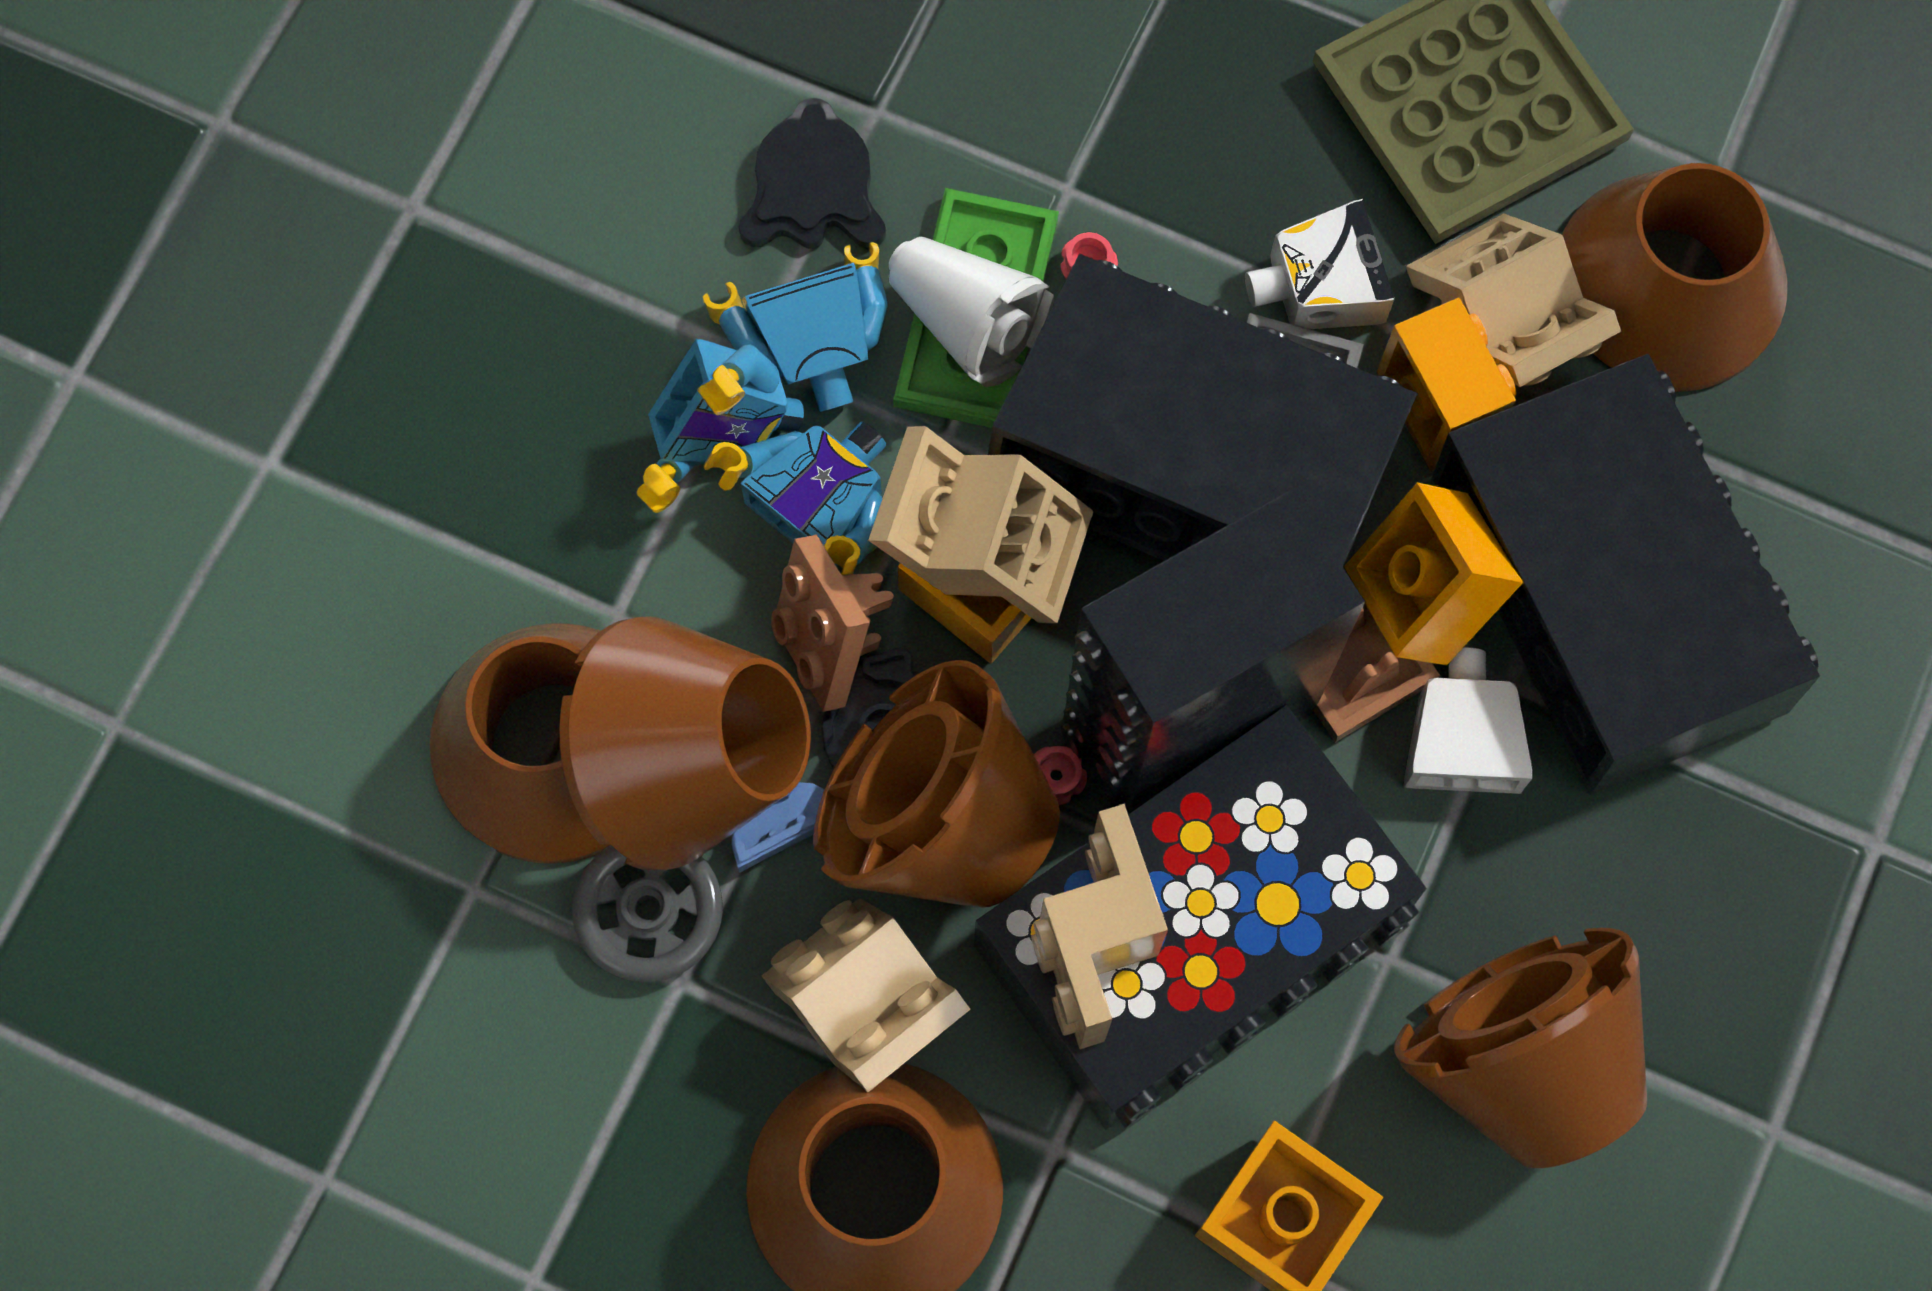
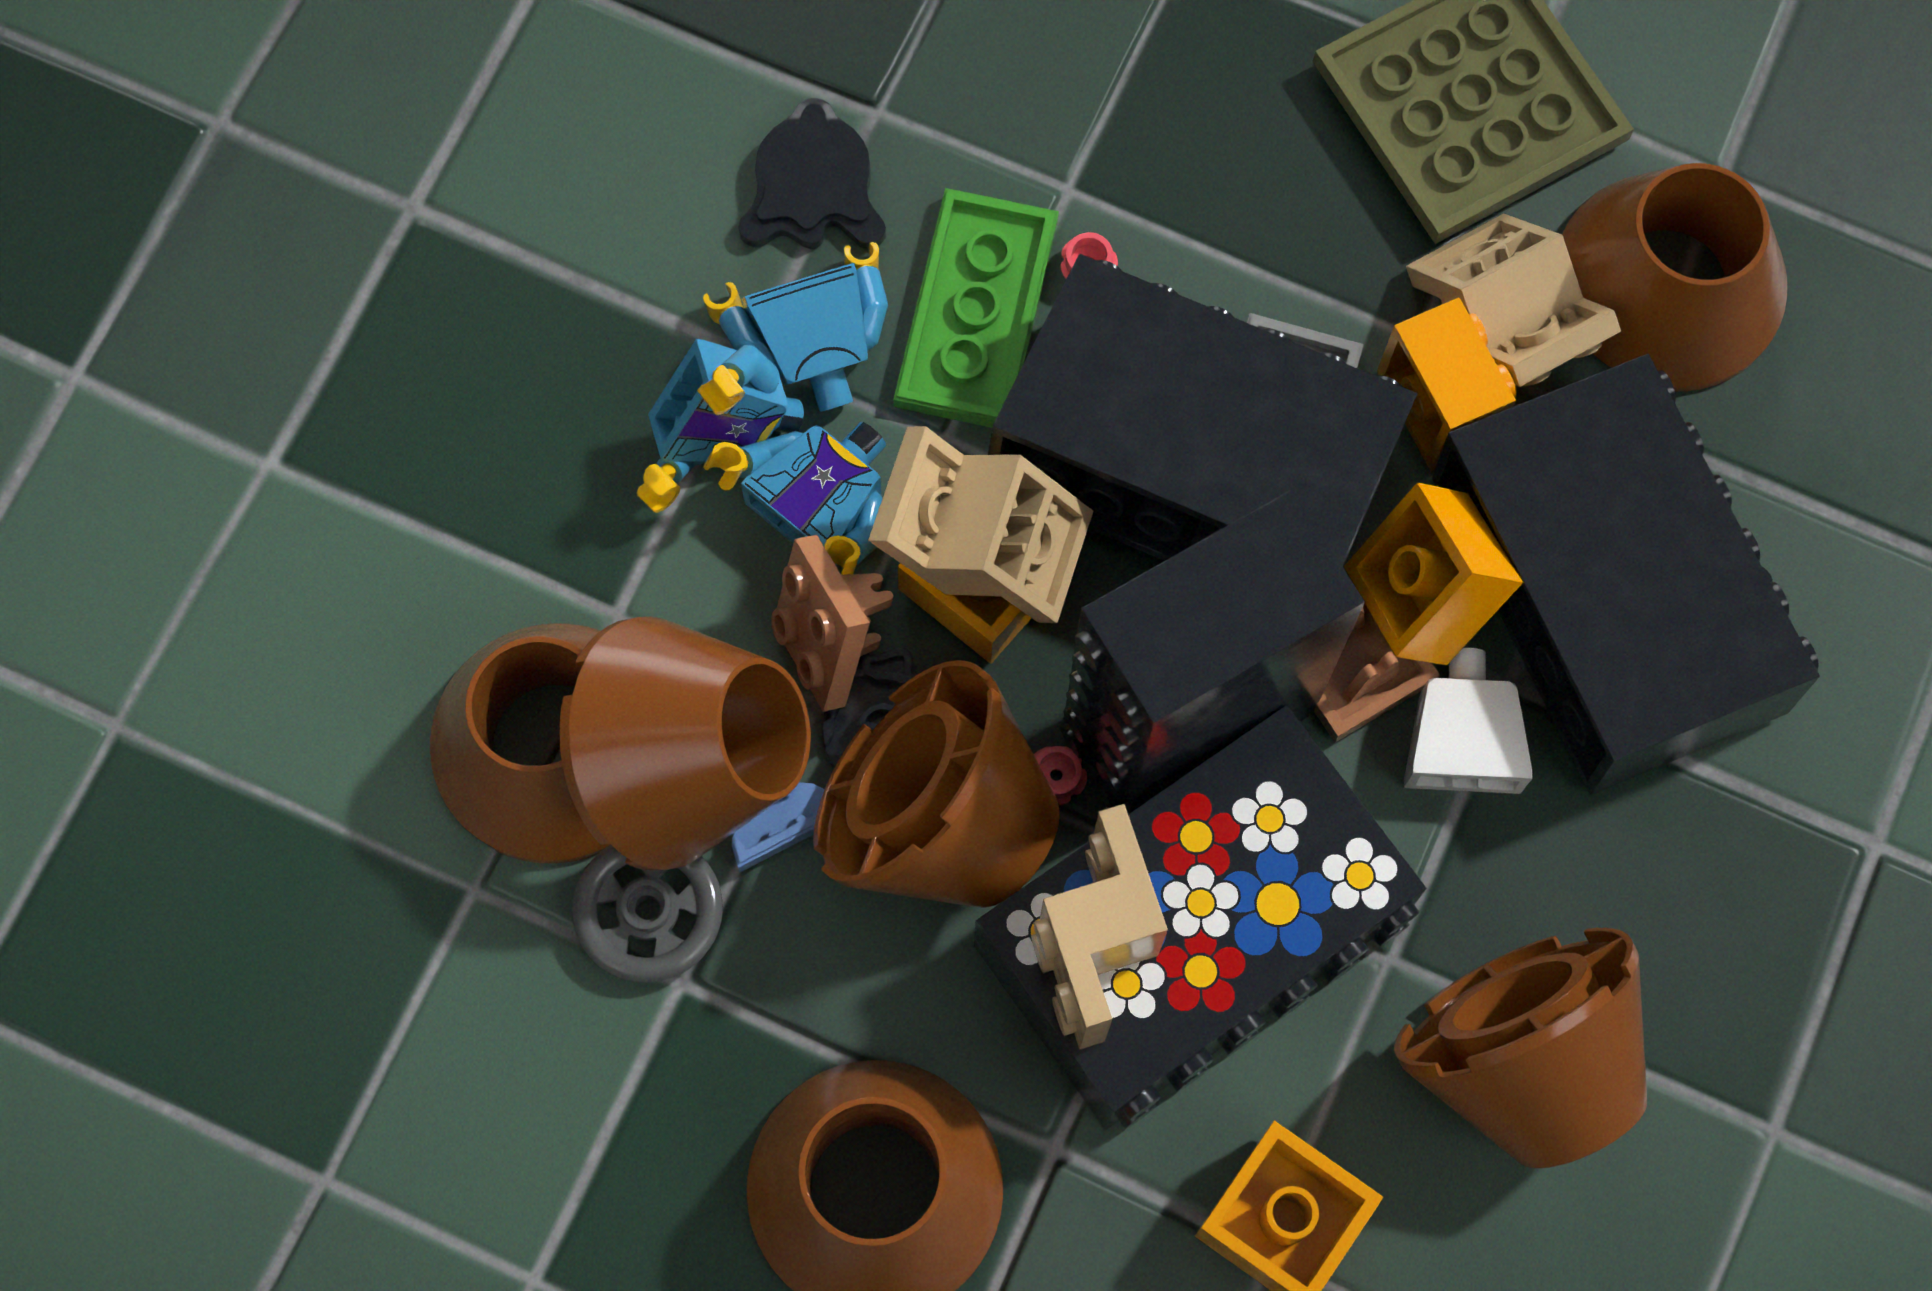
tan bracket [762,898,971,1092] -> none
white cone [888,237,1055,387] -> none
white torso [1245,199,1394,329] -> none

